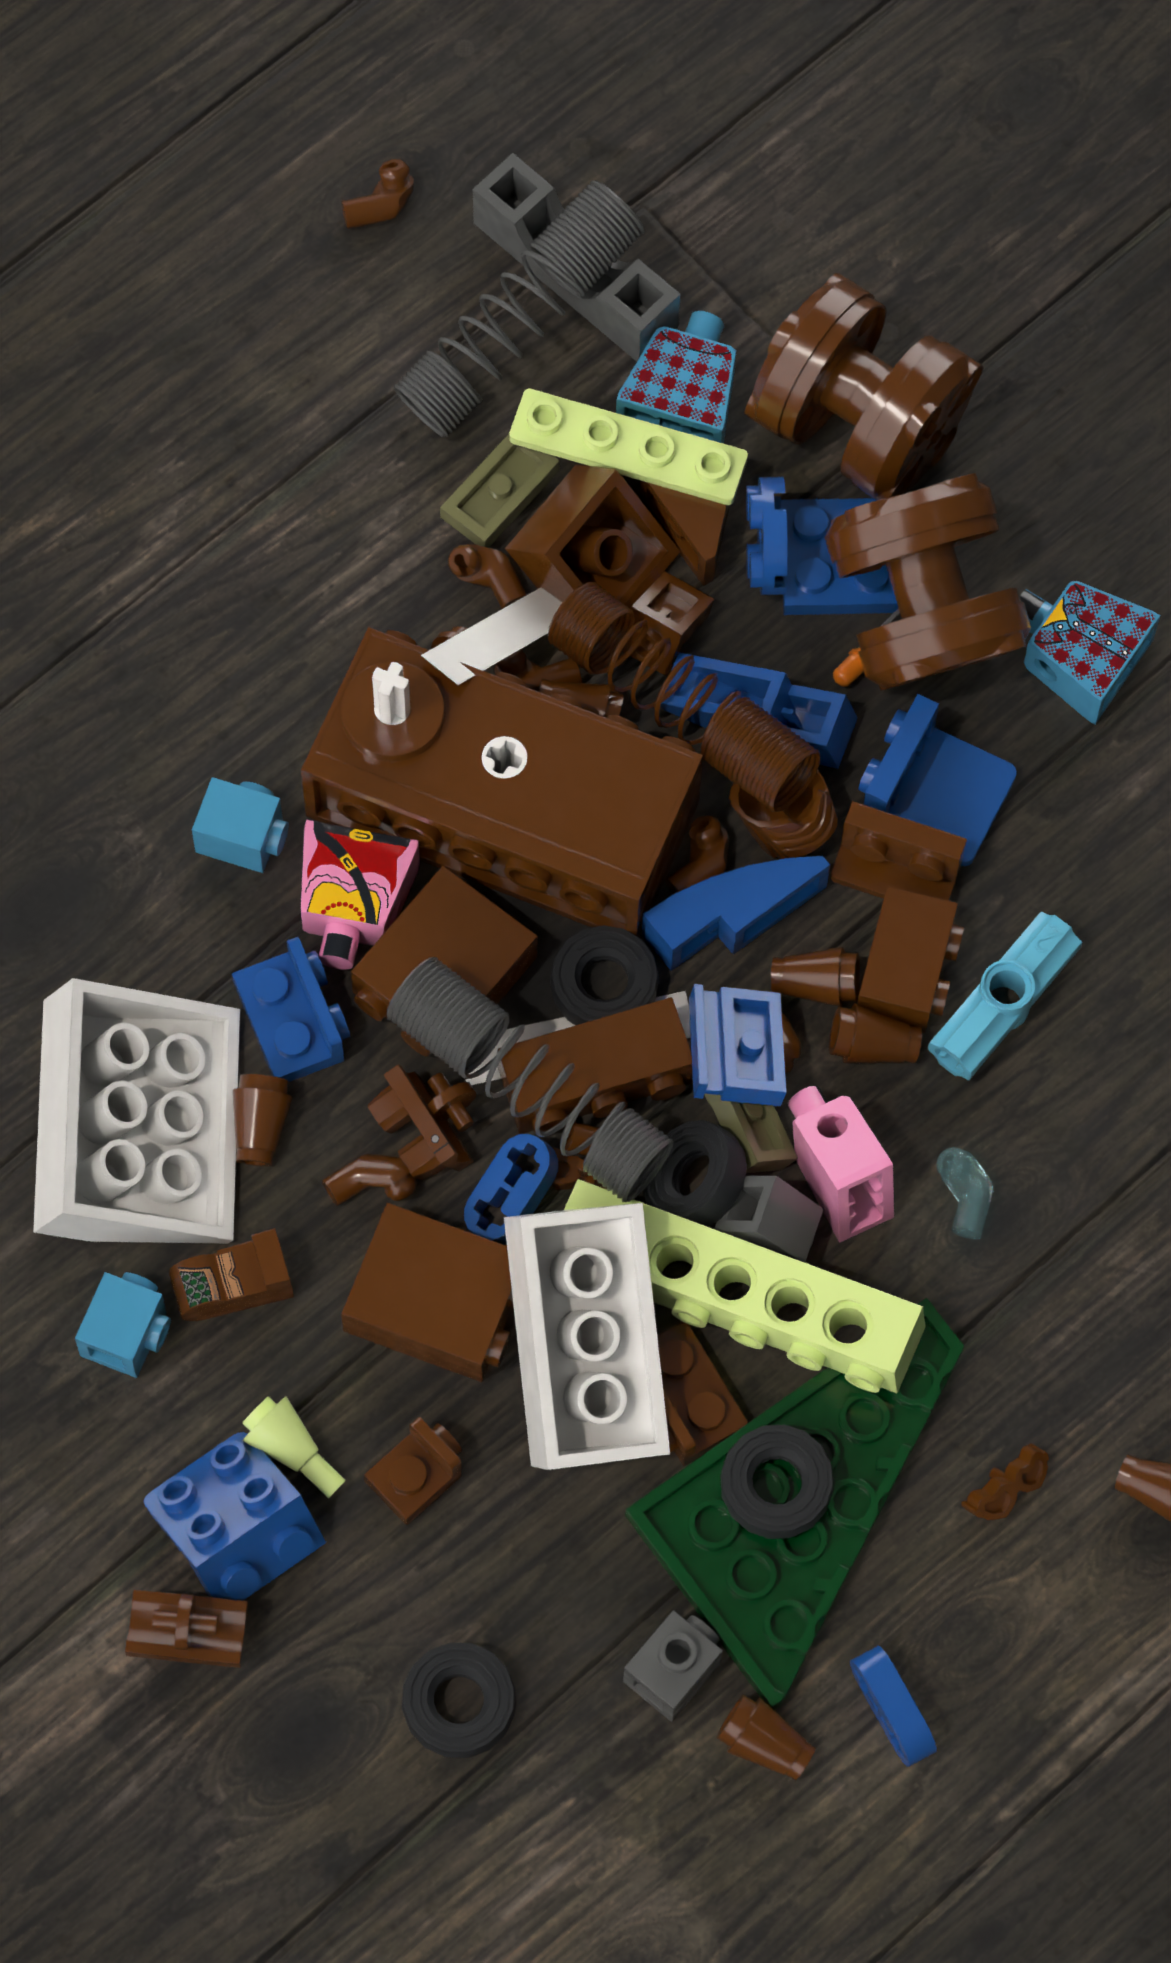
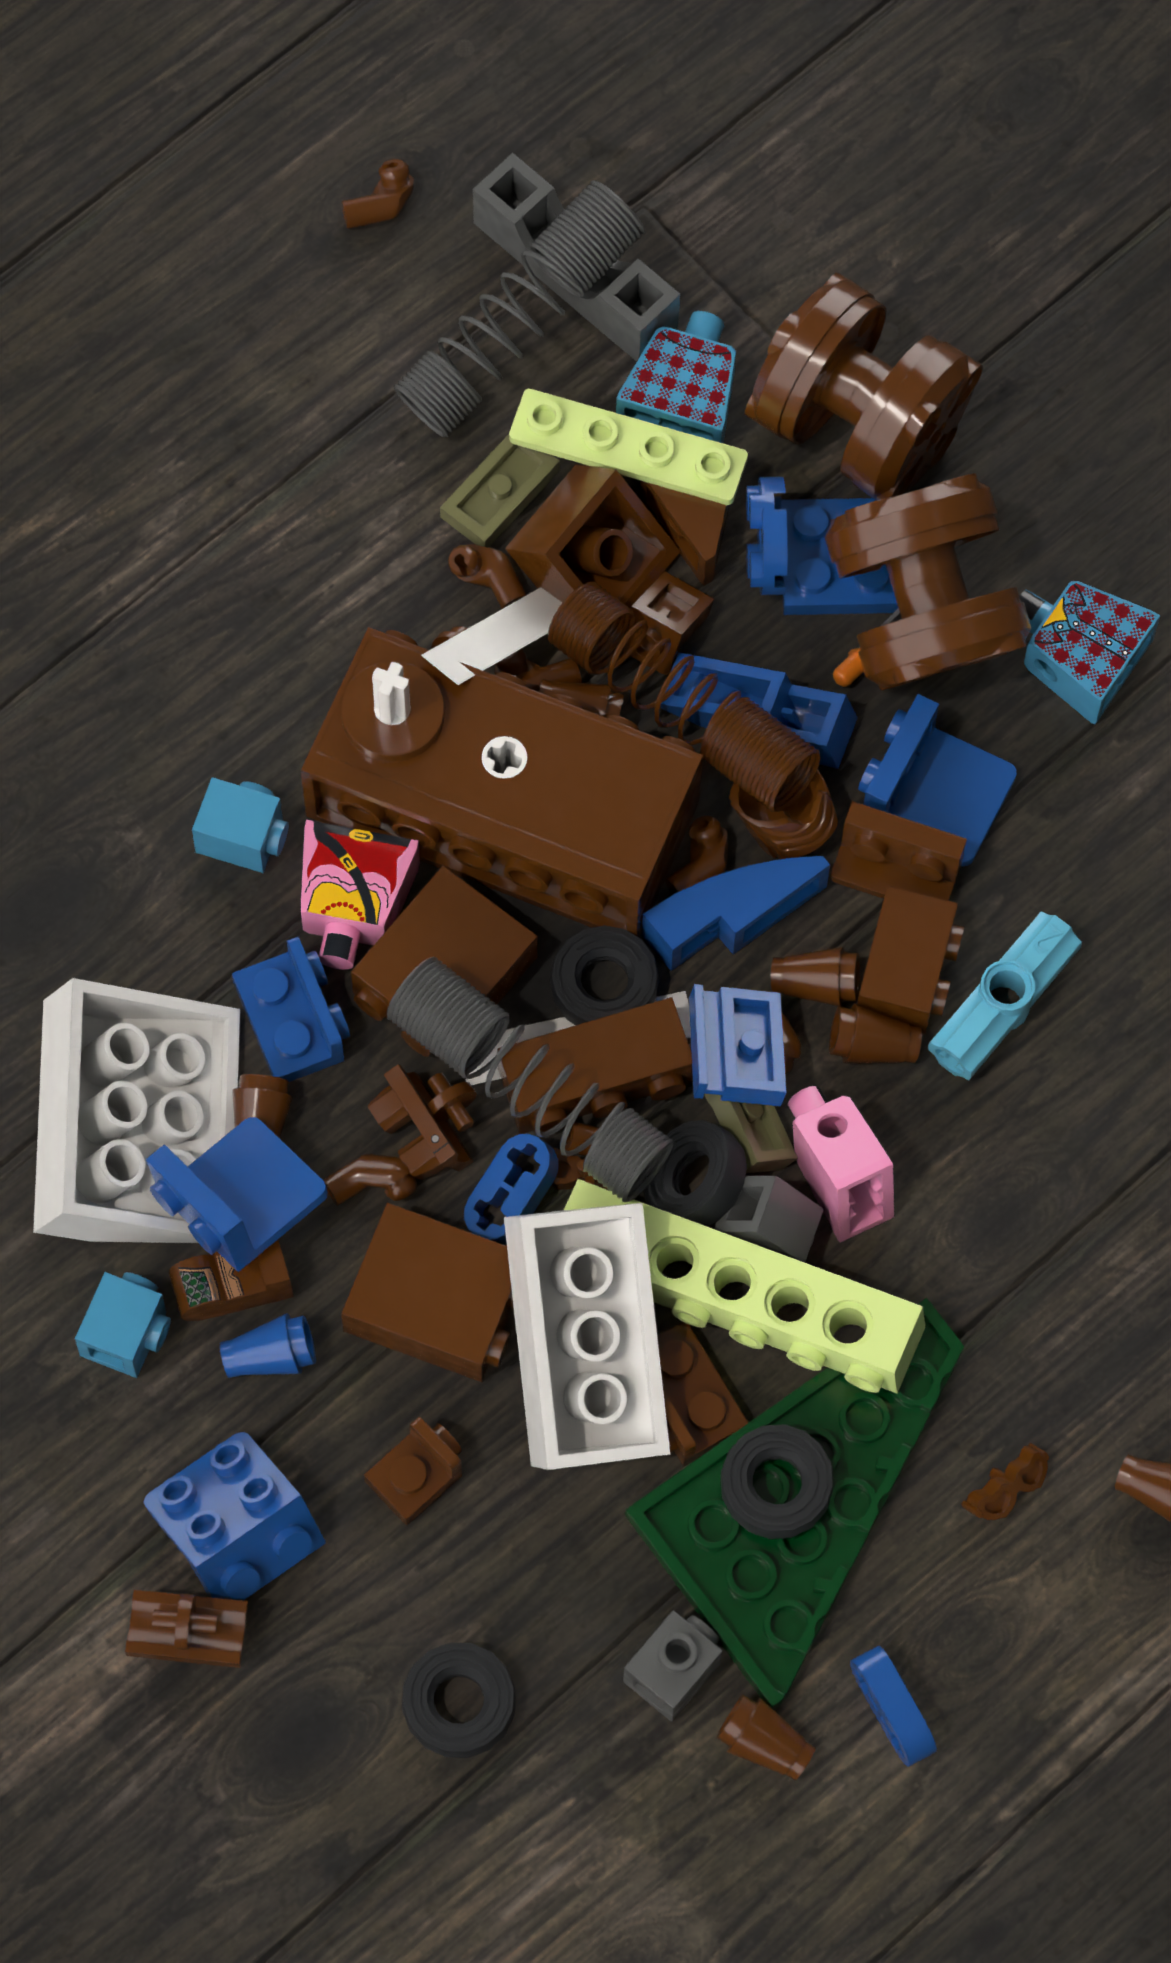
yellowish green cone [242,1396,346,1499] -> none
clear light blue arm [936,1147,994,1239] -> none
none -> blue bracket [145,1117,328,1272]
none -> blue cone [220,1313,316,1378]

